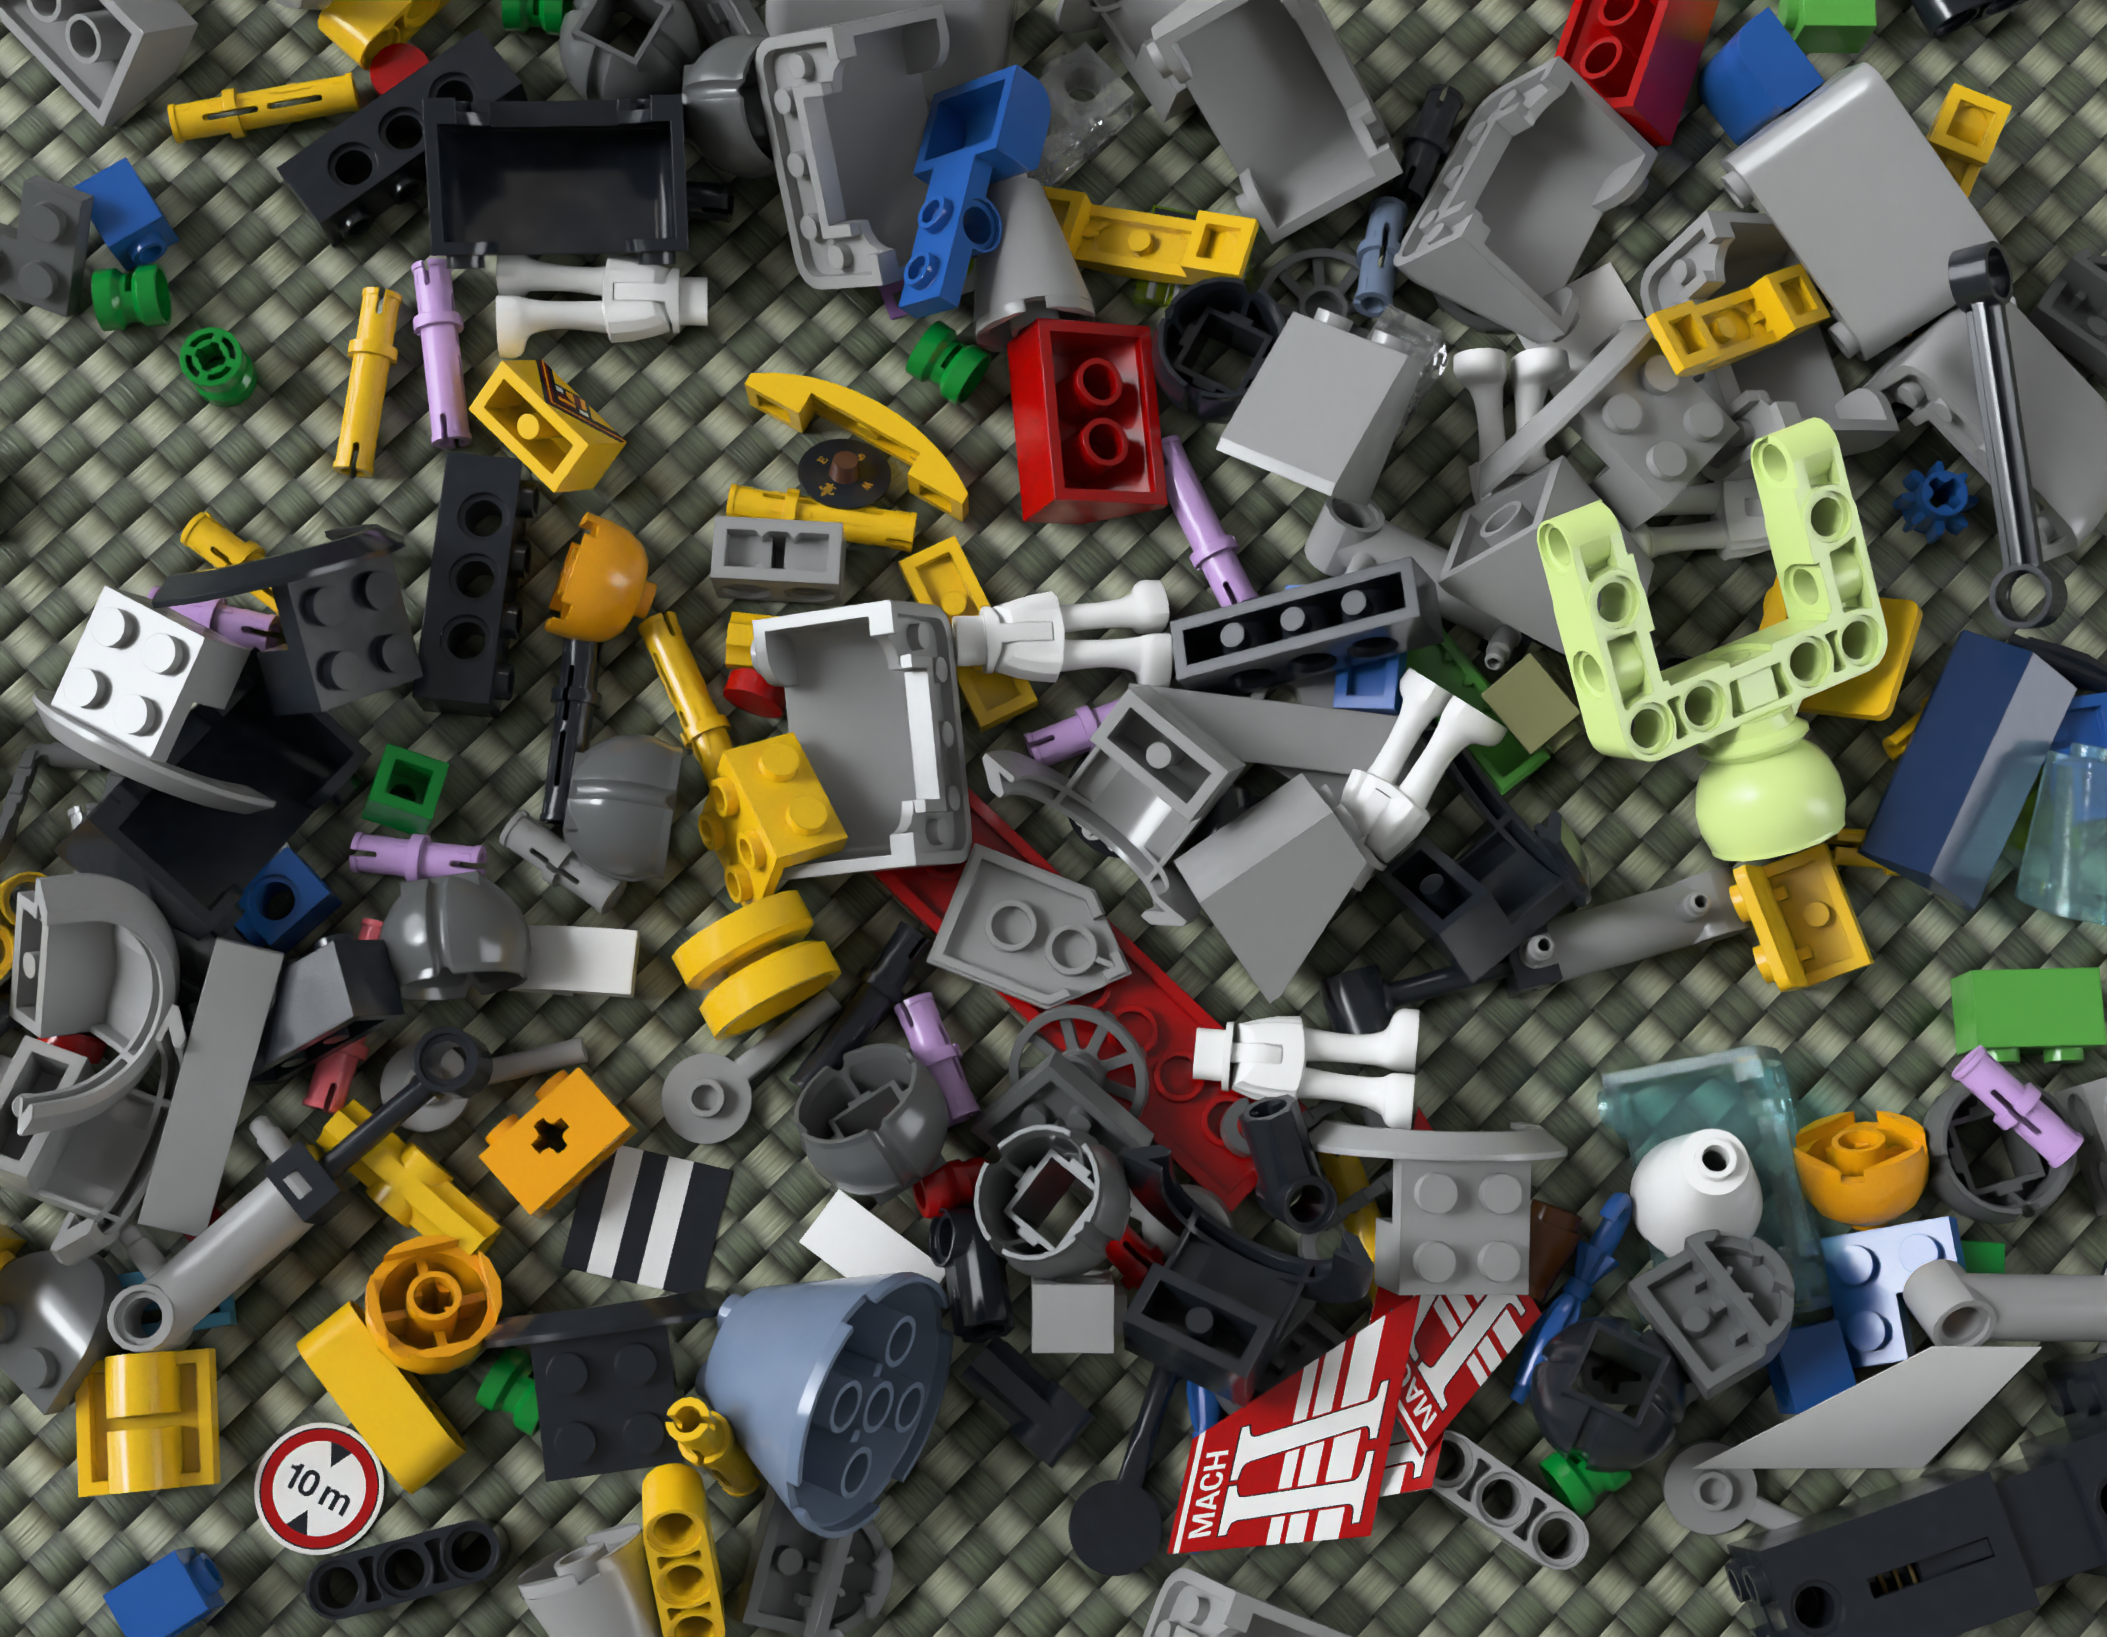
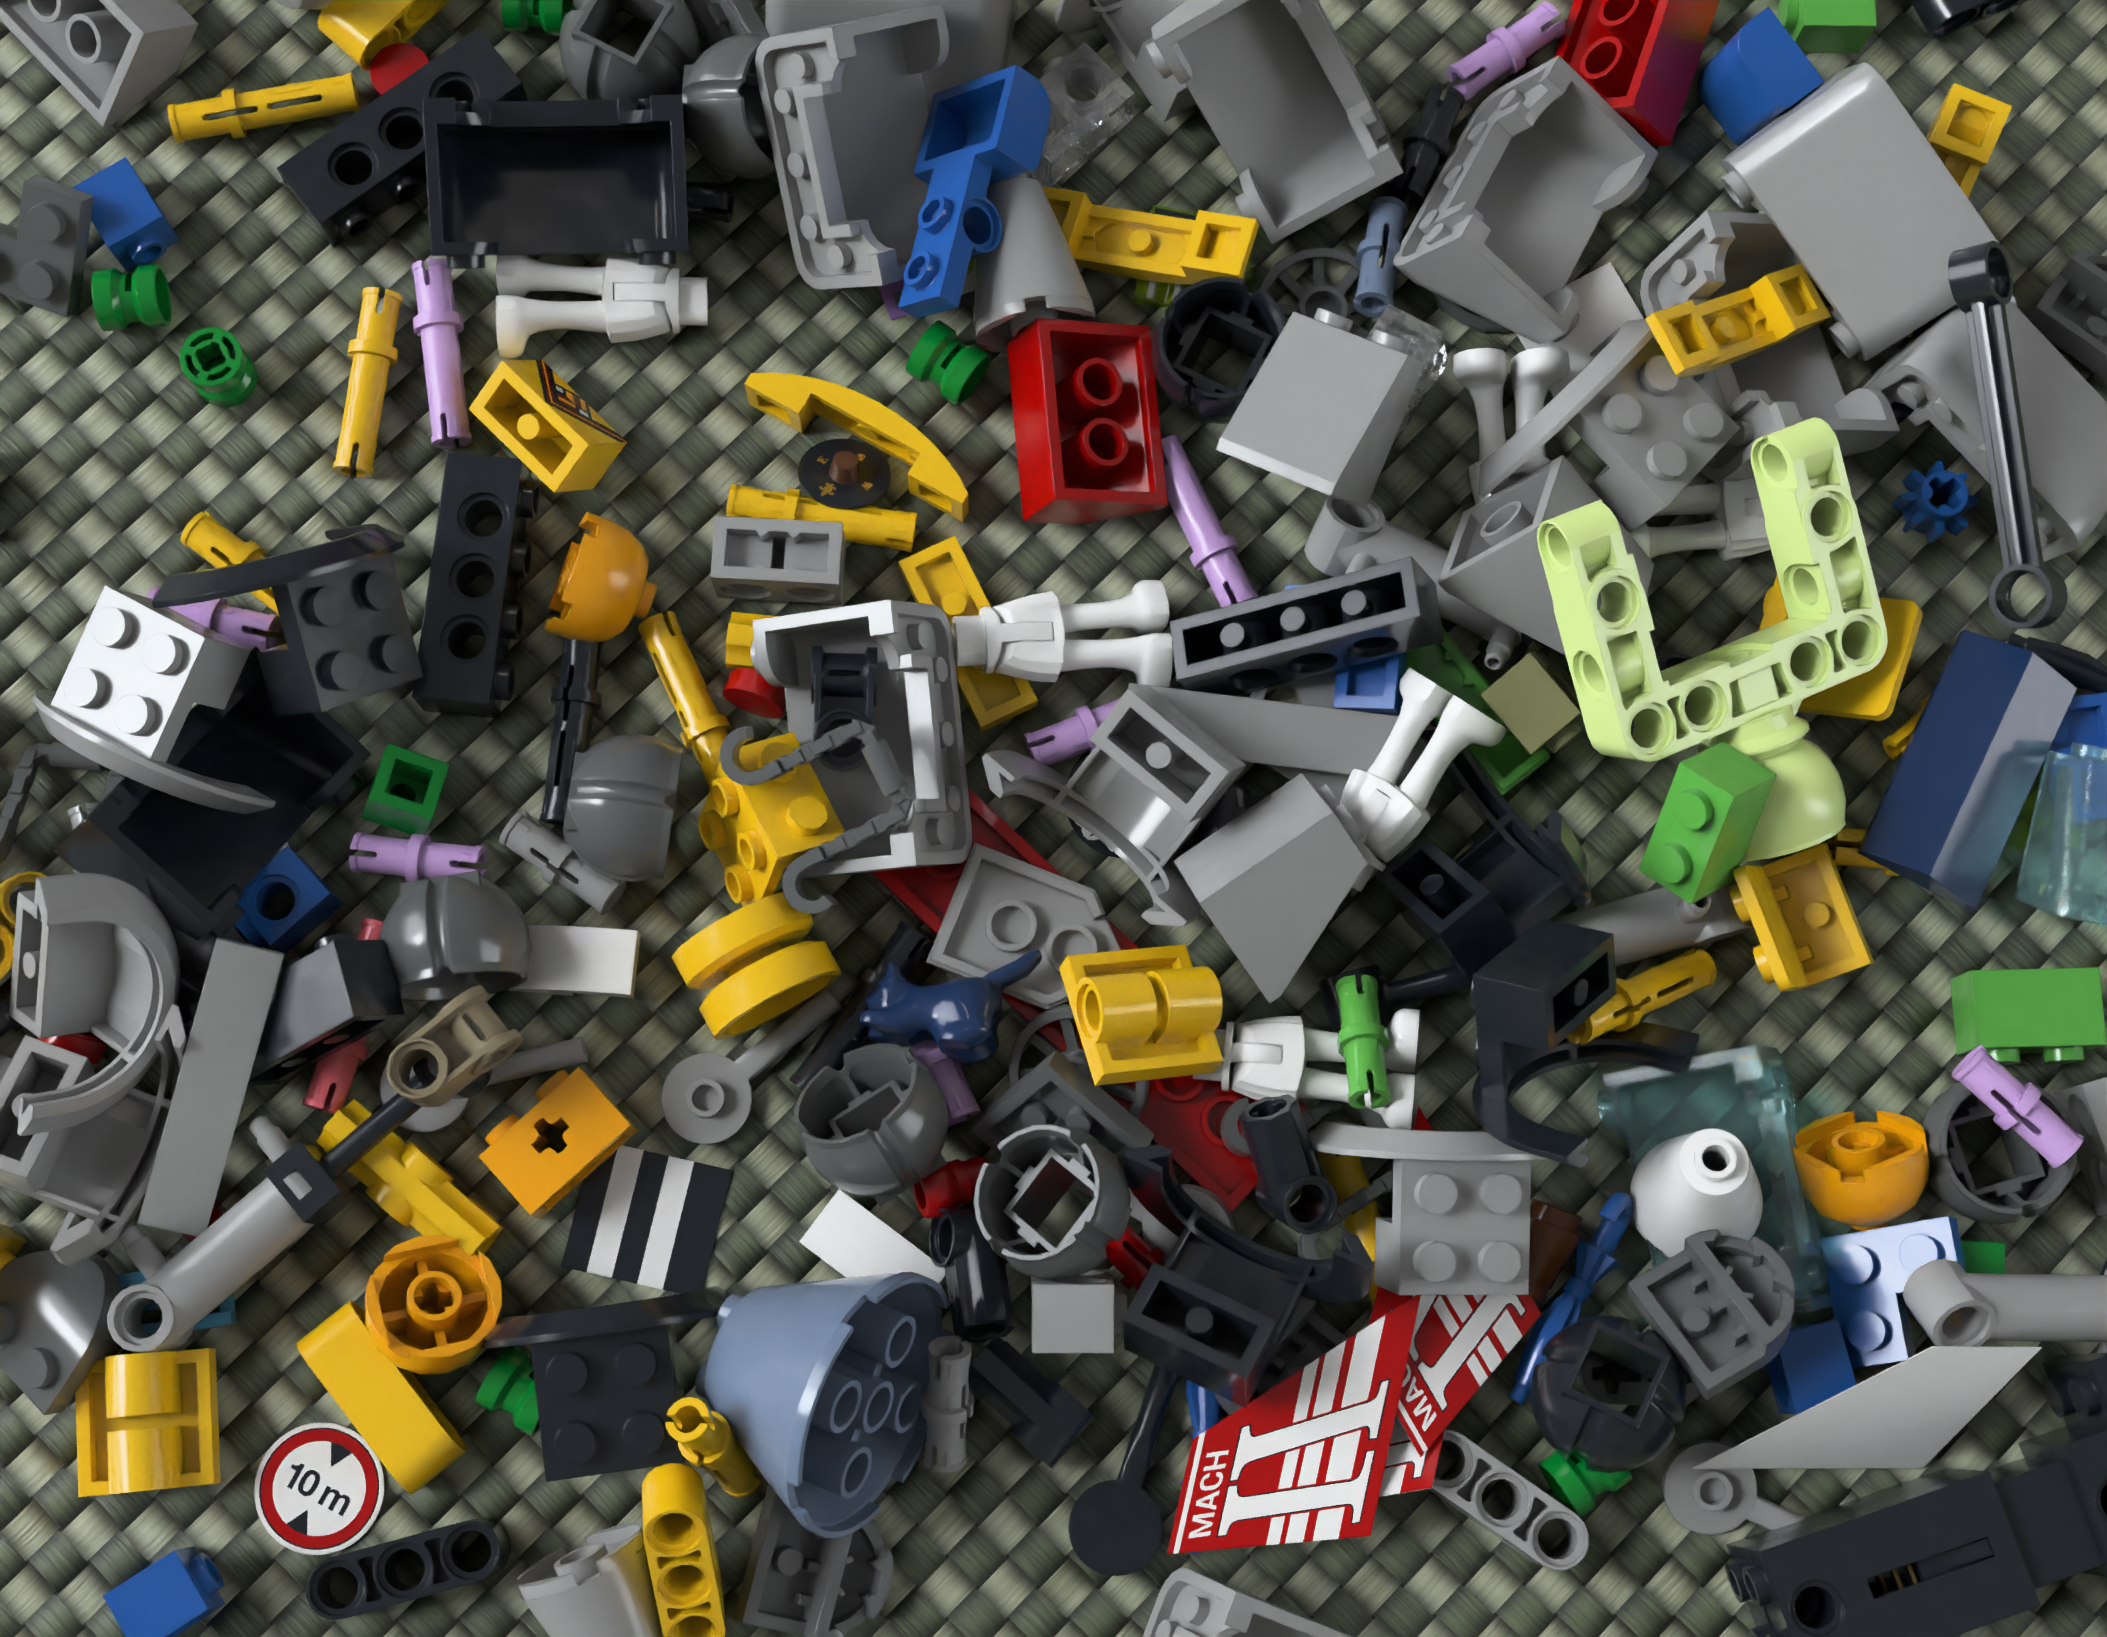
none -> dark tan piece [386,985,523,1108]
none -> dark grey piece [719,719,913,914]
none -> black piece [811,646,877,772]
none -> dark blue animal [860,950,1042,1065]
none -> light grey pin [921,1336,974,1473]
none -> yellow plate [1059,944,1224,1086]
none -> bright green pin [1335,975,1392,1109]
none -> lavender pin [1447,1,1566,100]
none -> black piece [1470,918,1699,1168]
none -> yellow pin [1566,948,1717,1045]
none -> bright green brick [1639,741,1777,904]

